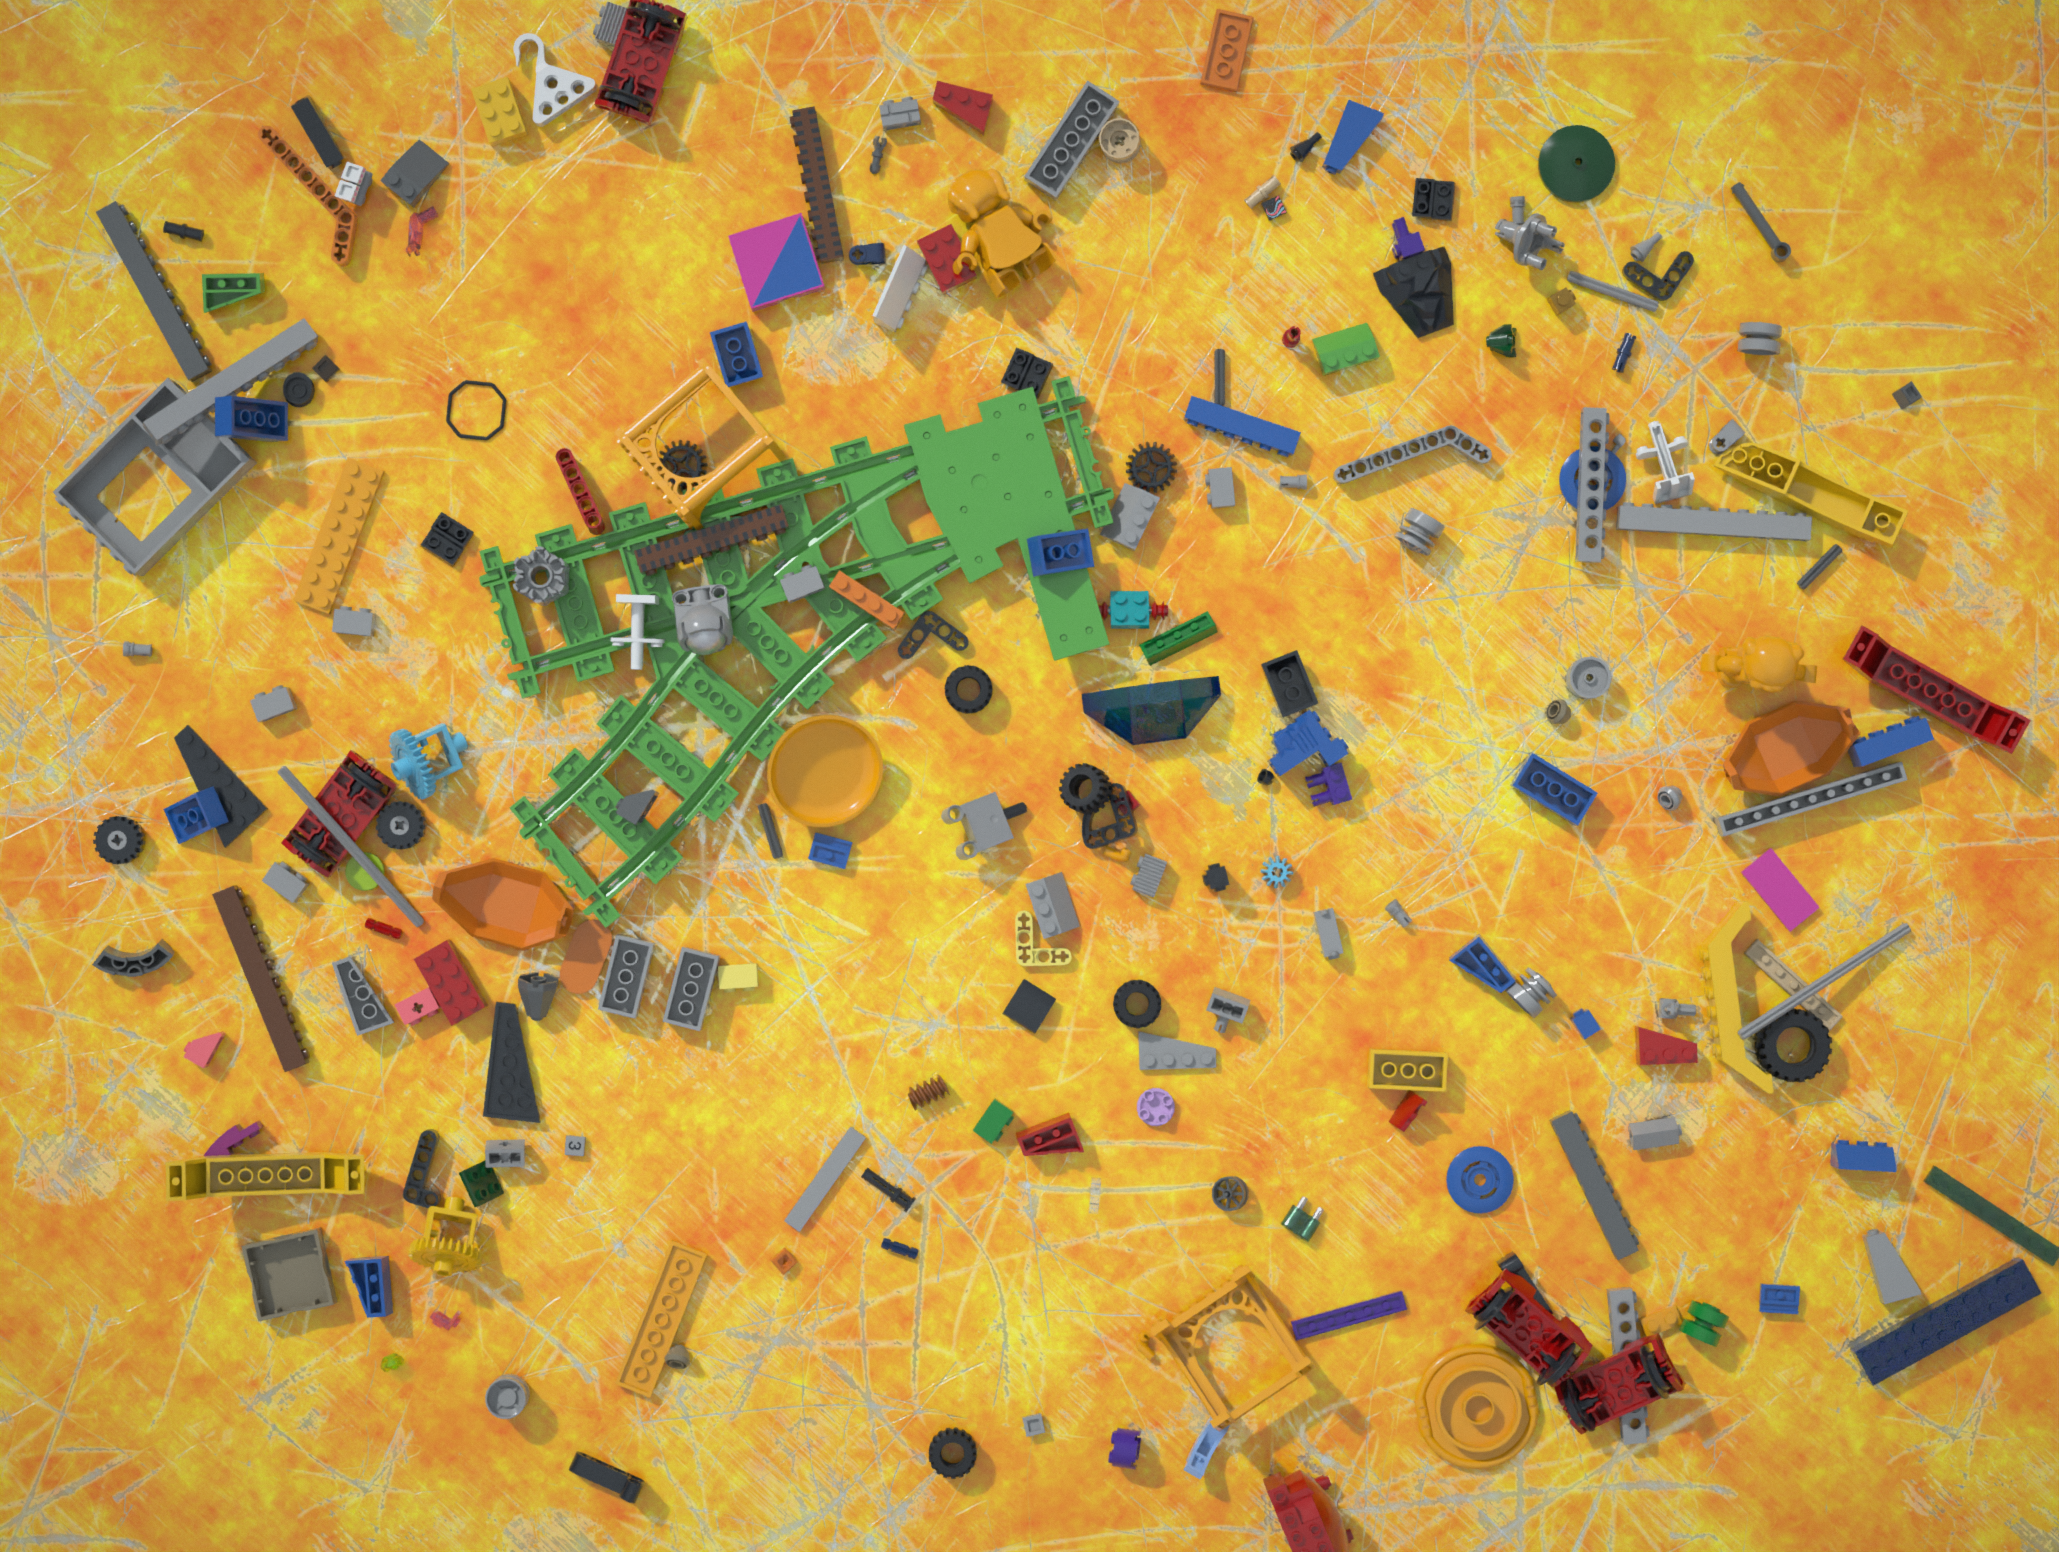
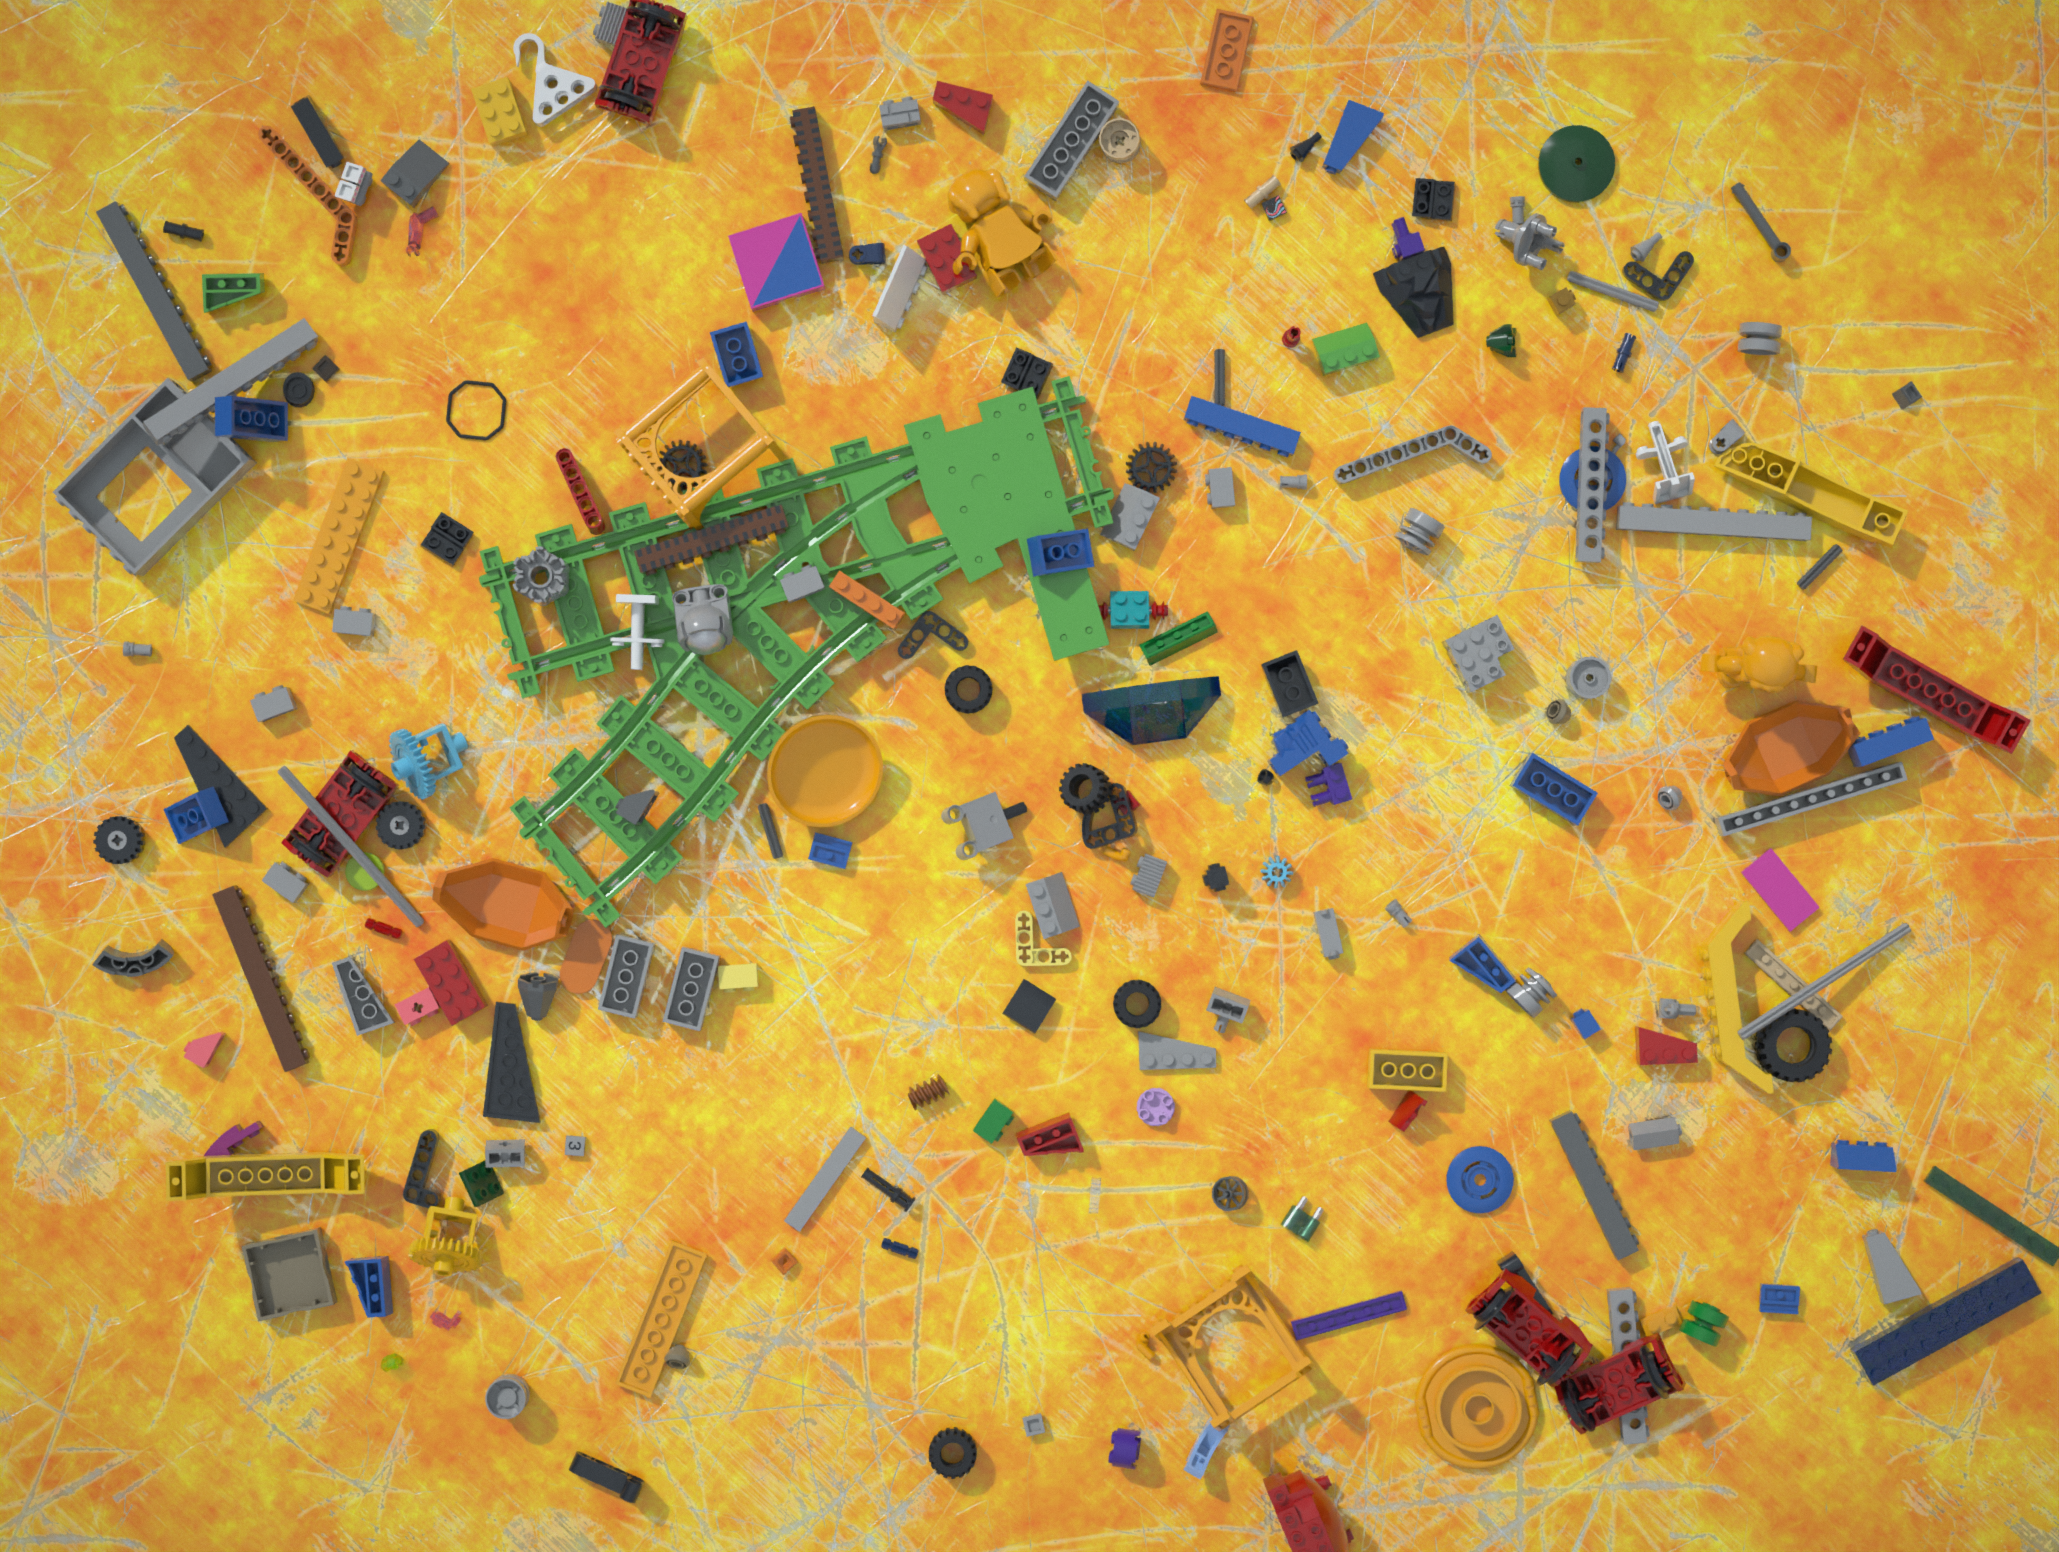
none -> light grey piece [1441,615,1514,693]

